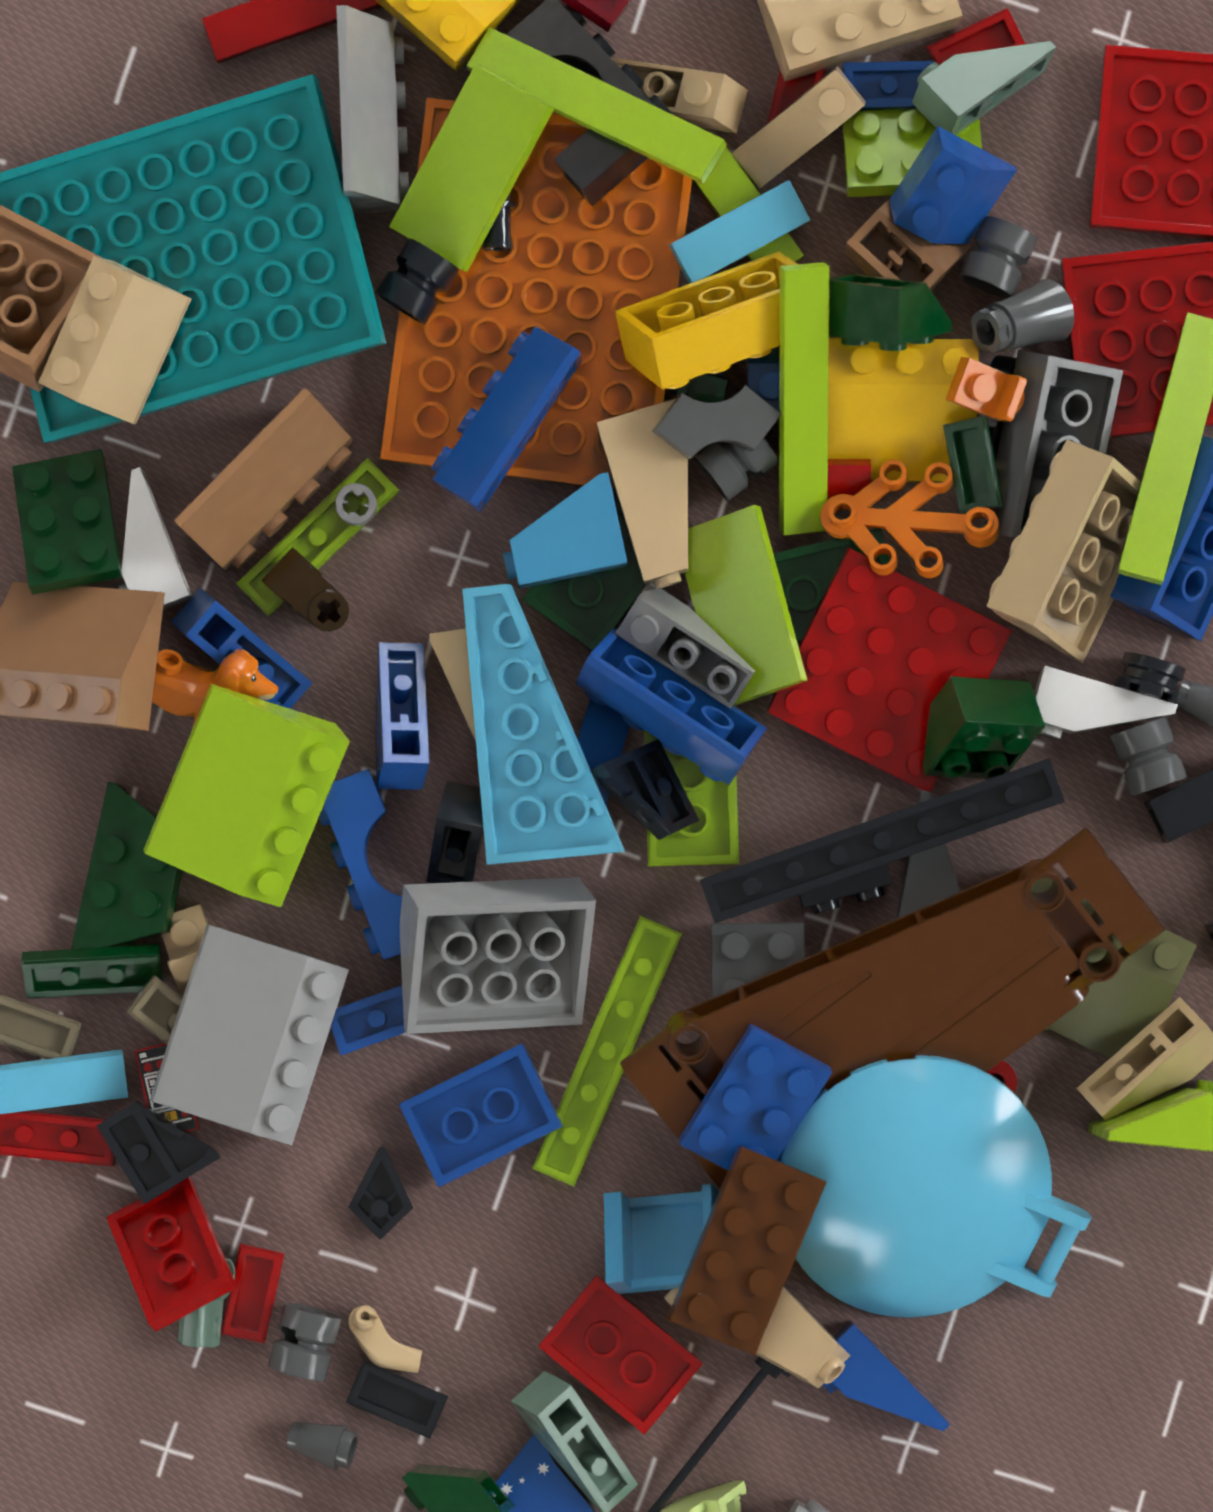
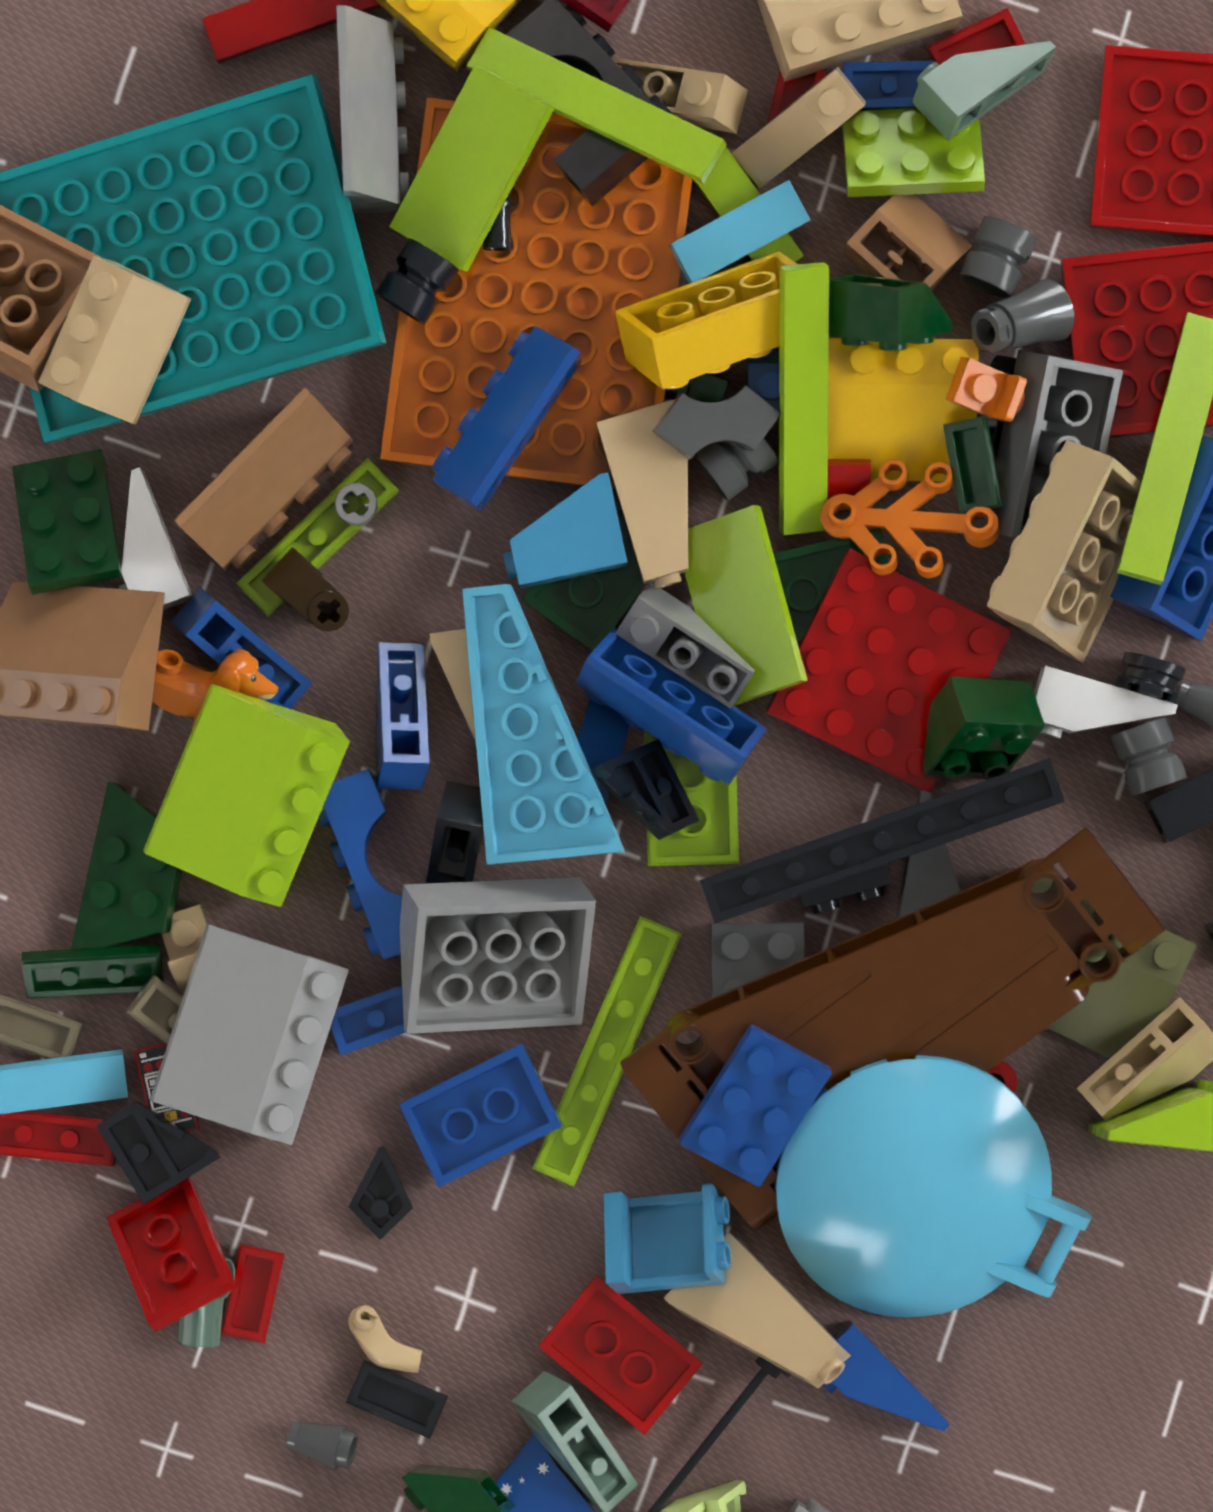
dark grey wheel [267,1302,343,1382] -> none
reddish brown plate [667,1145,827,1356] -> none
blue slope [890,126,1017,244] -> none

